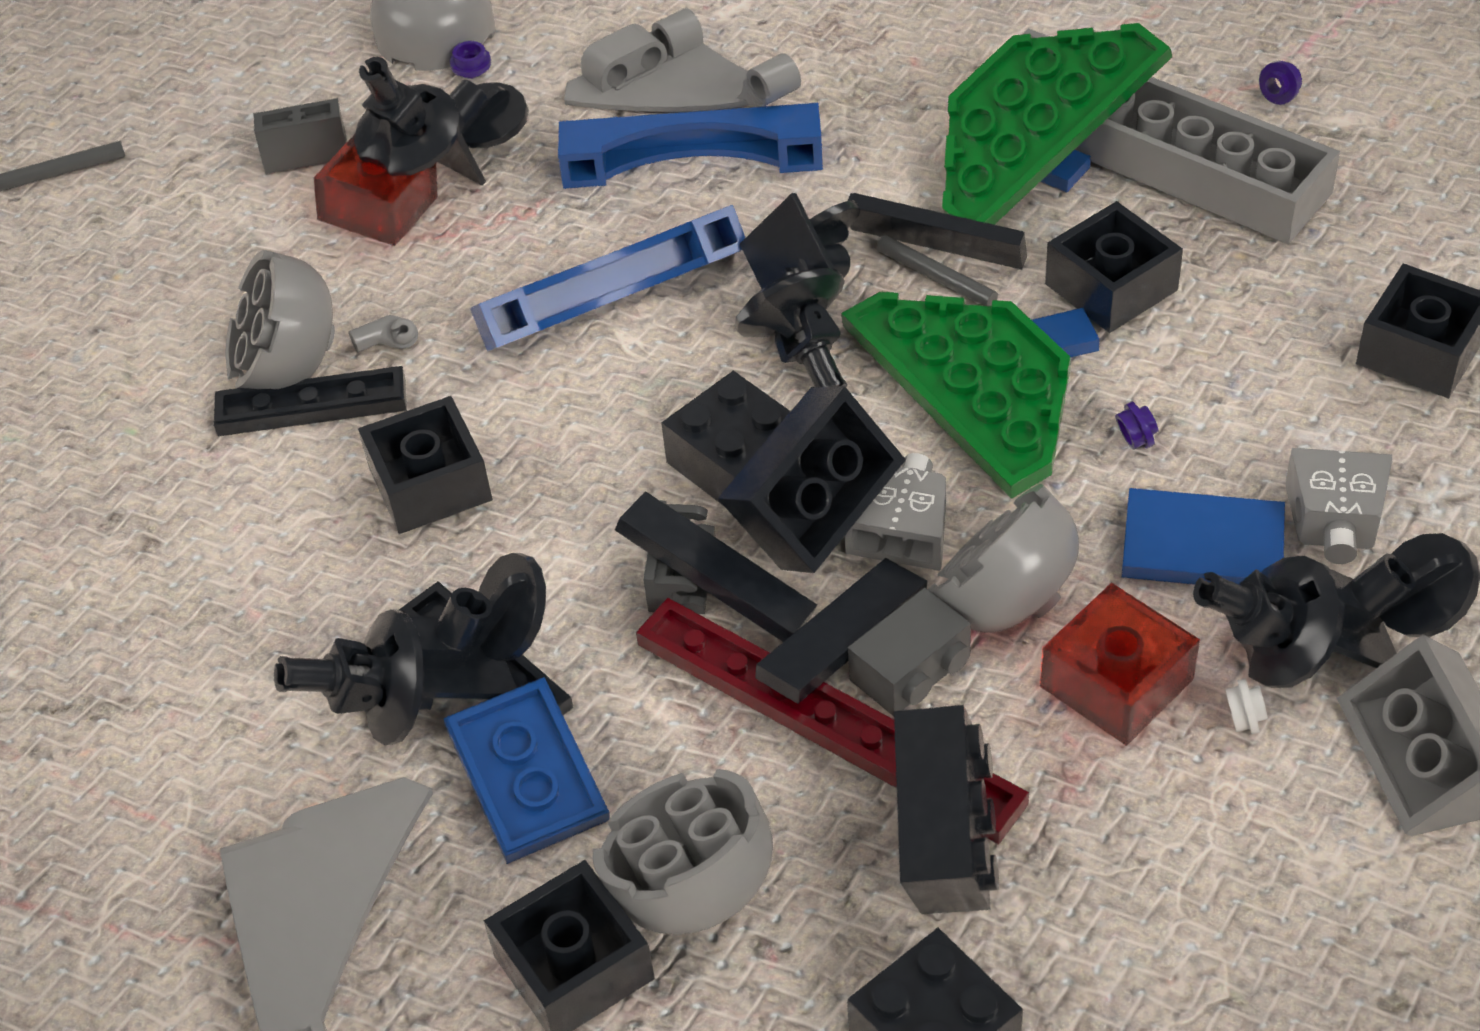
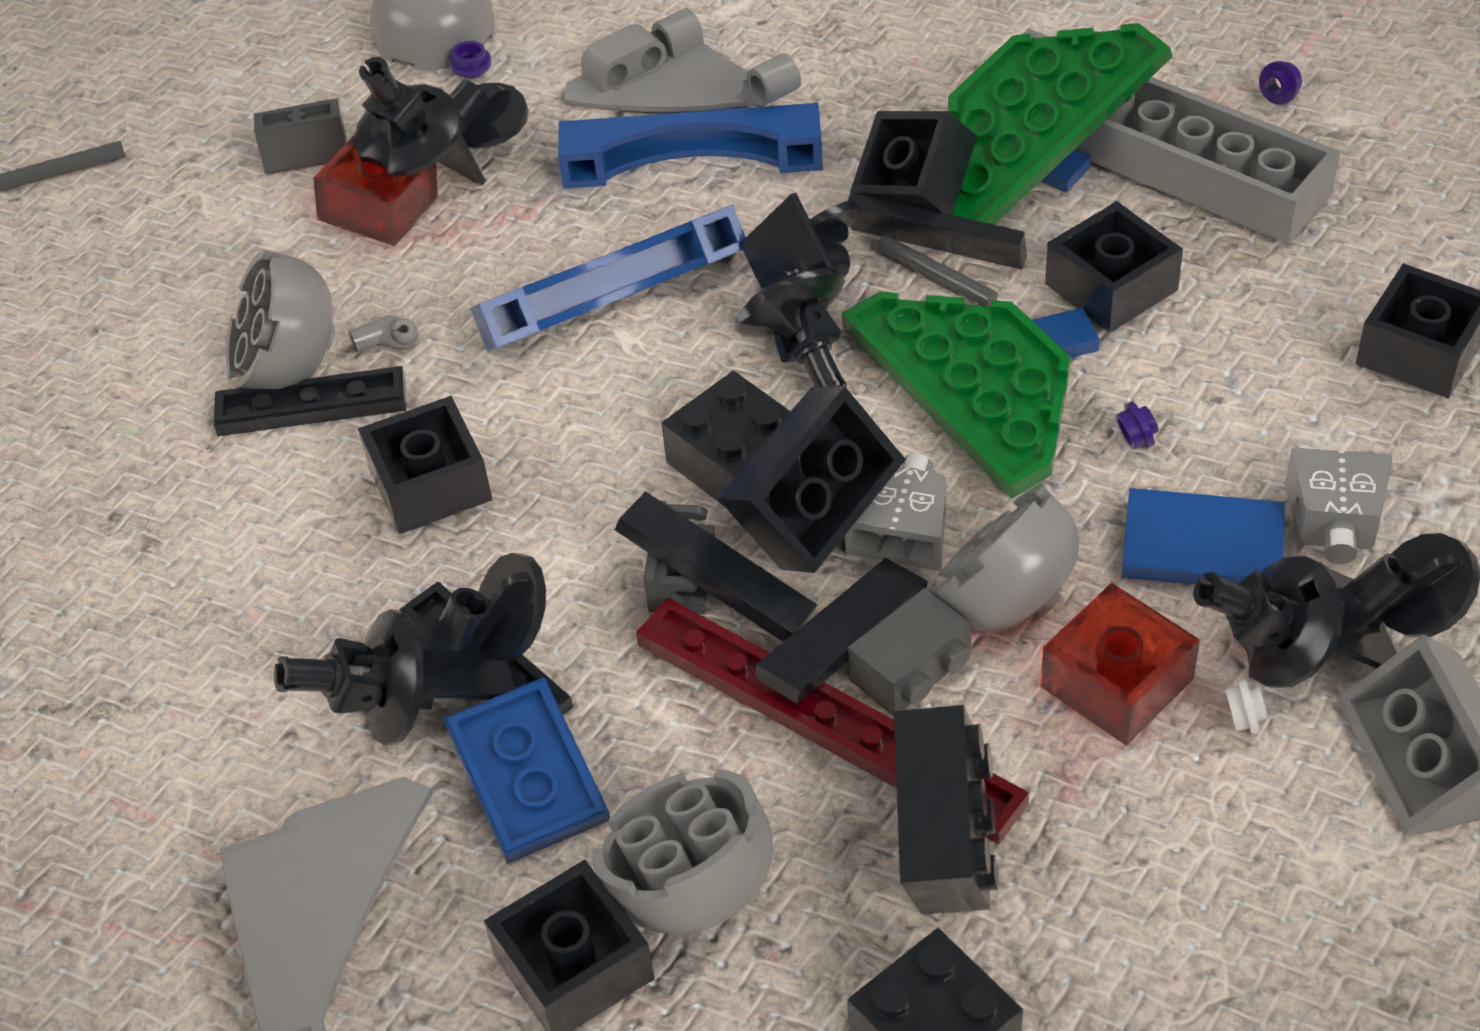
none -> black brick [850,111,978,215]

